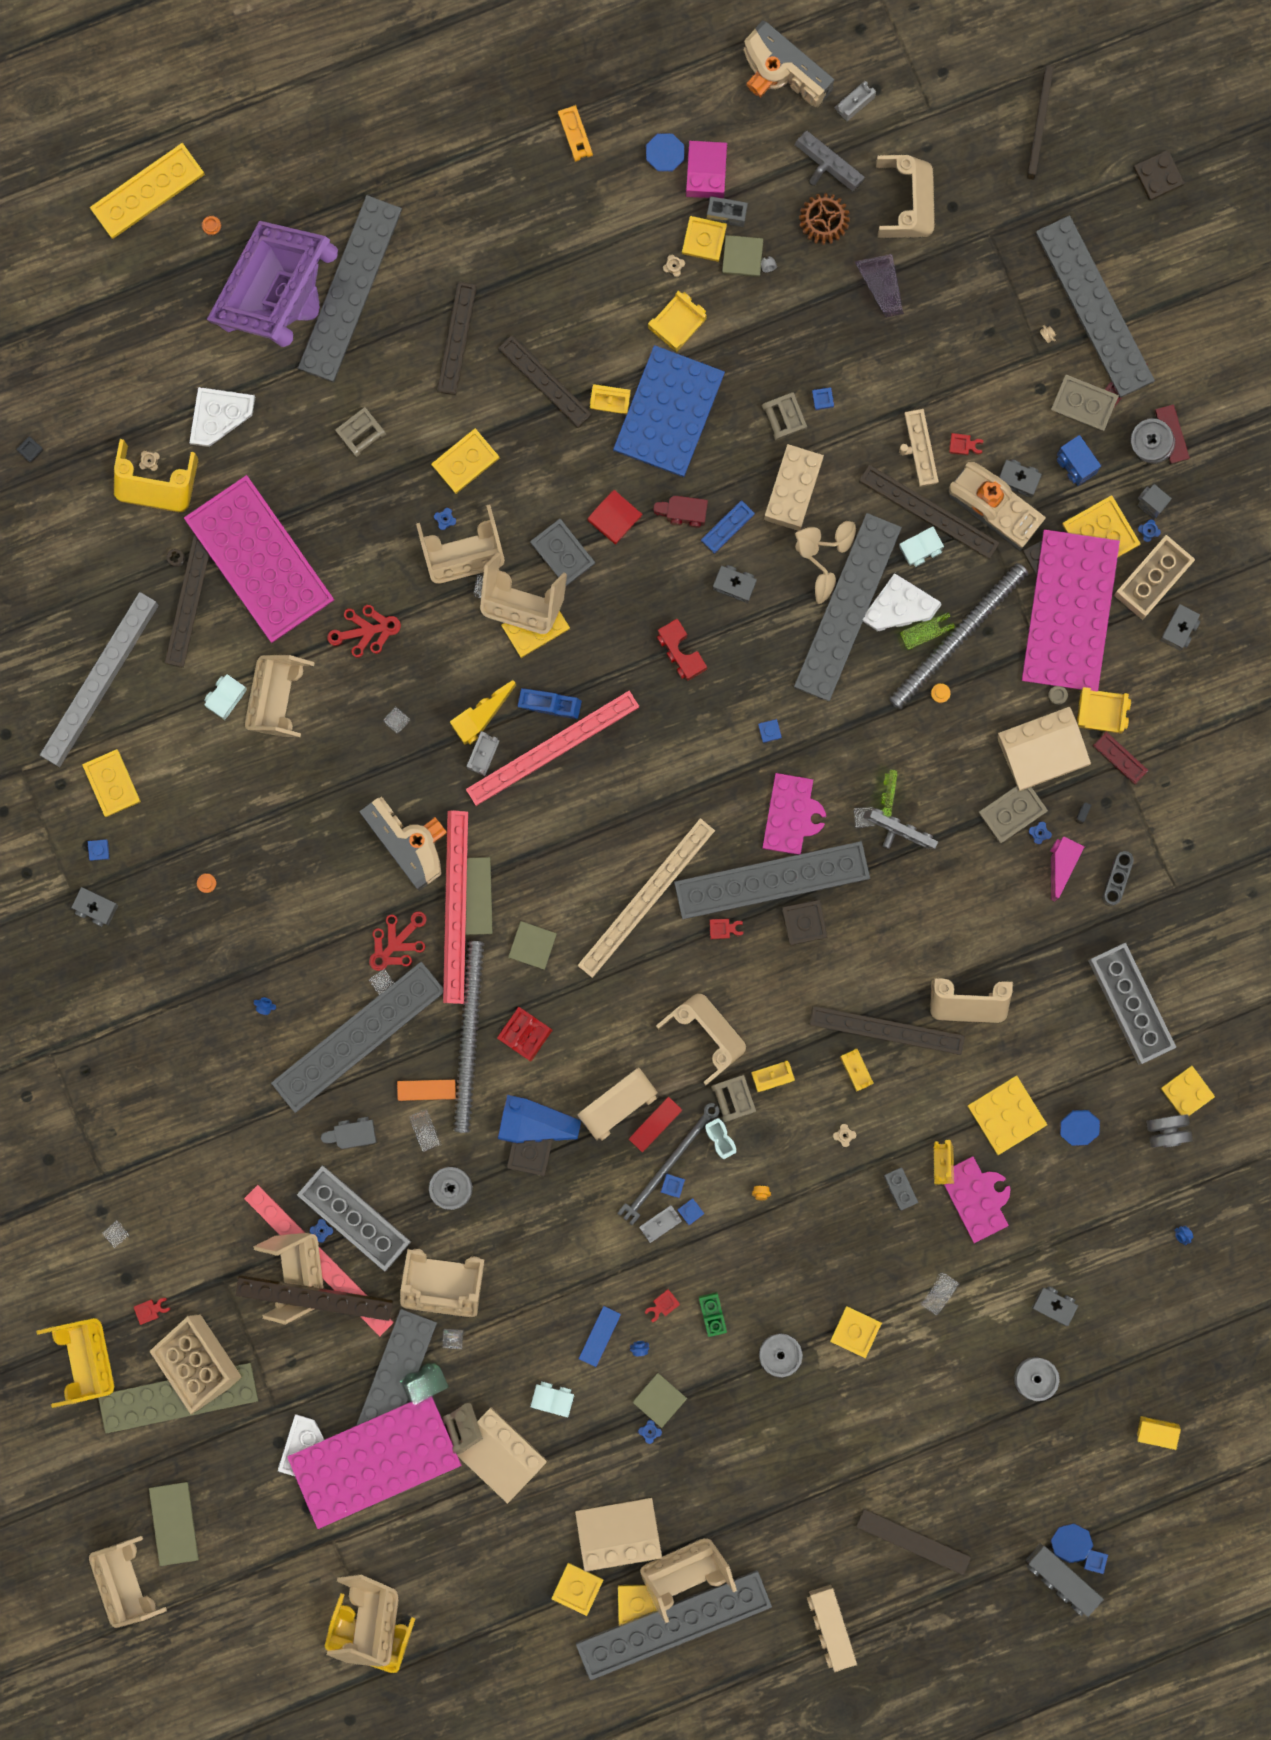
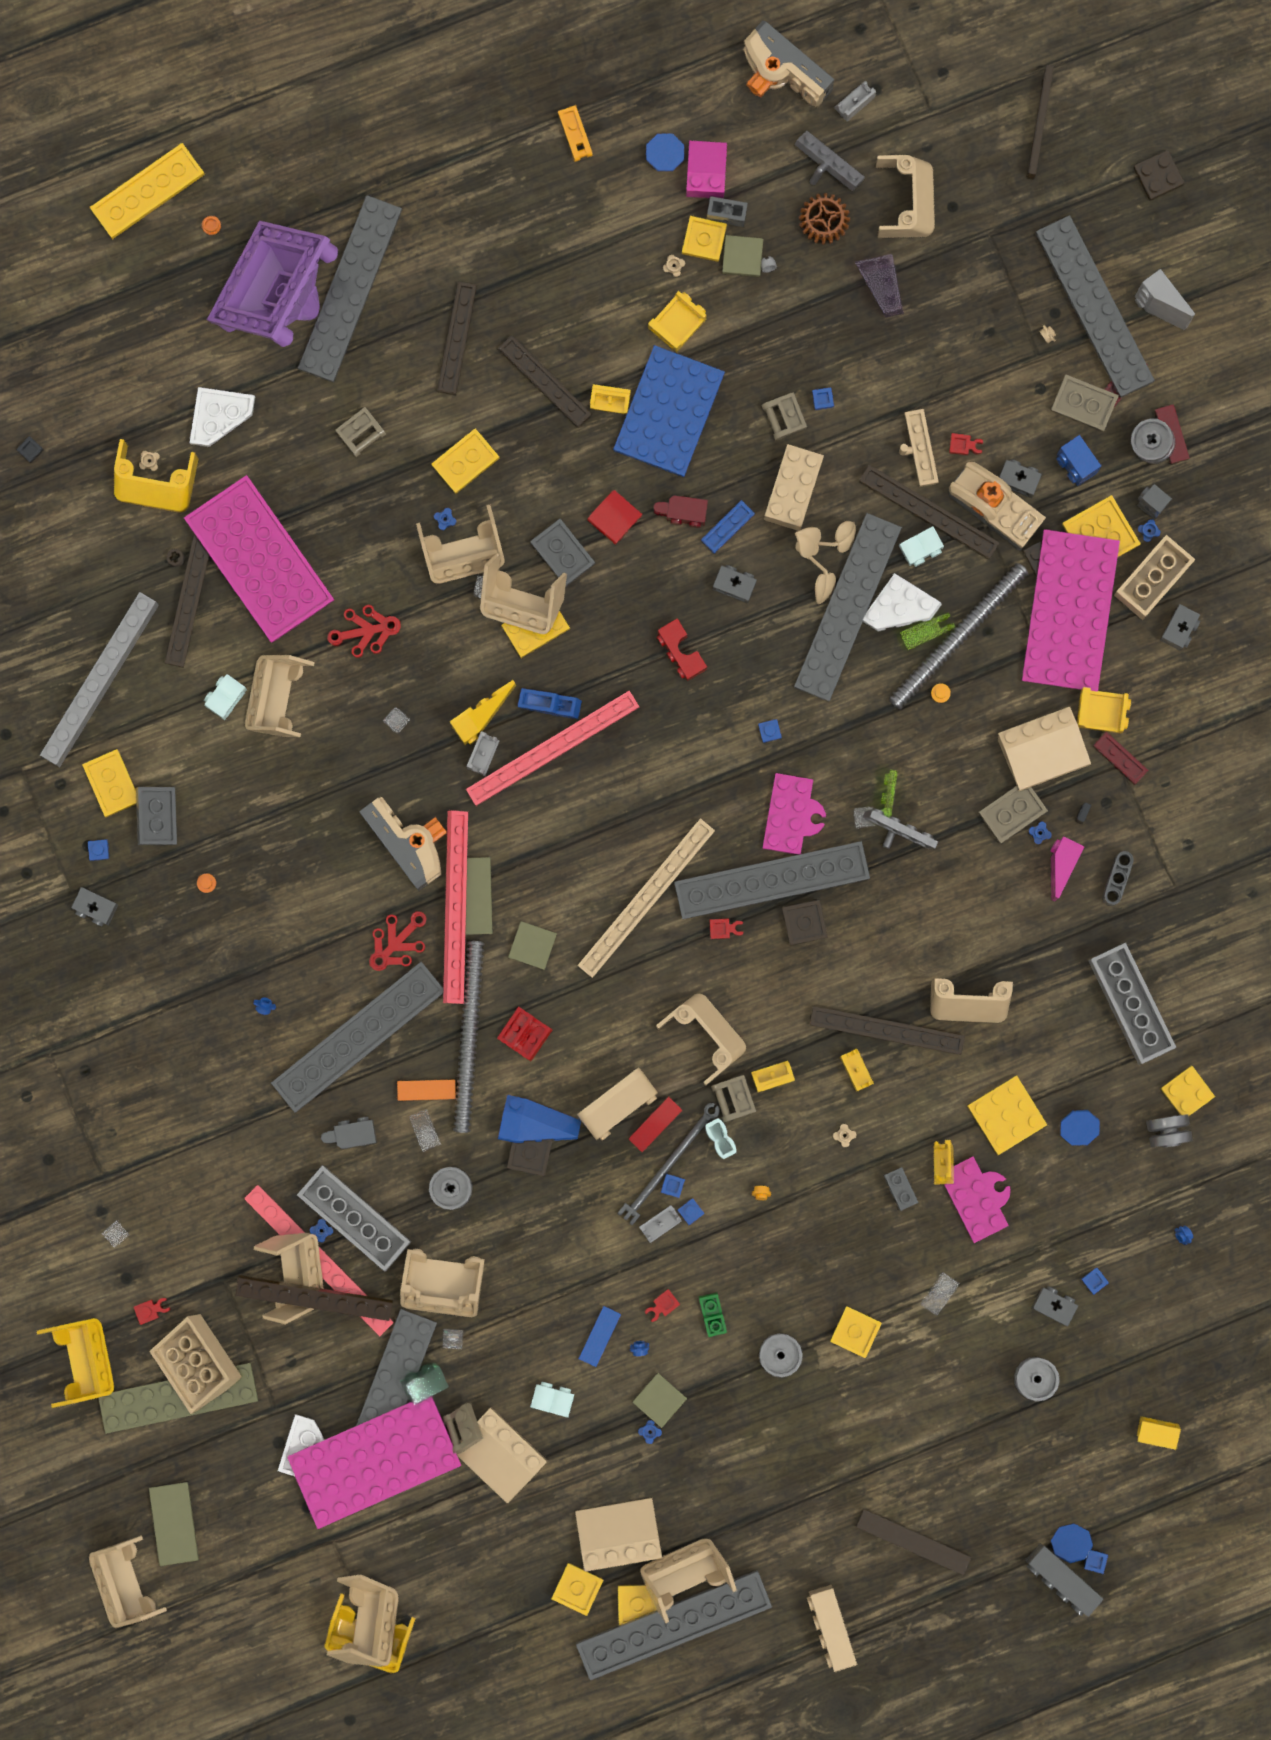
clear plate [369,969,394,995] -> none
dark tan tile [1048,686,1068,705] -> none
none -> dark grey plate [136,787,177,845]
none -> blue plate [1081,1267,1109,1295]
none -> light grey slope [1135,269,1195,330]

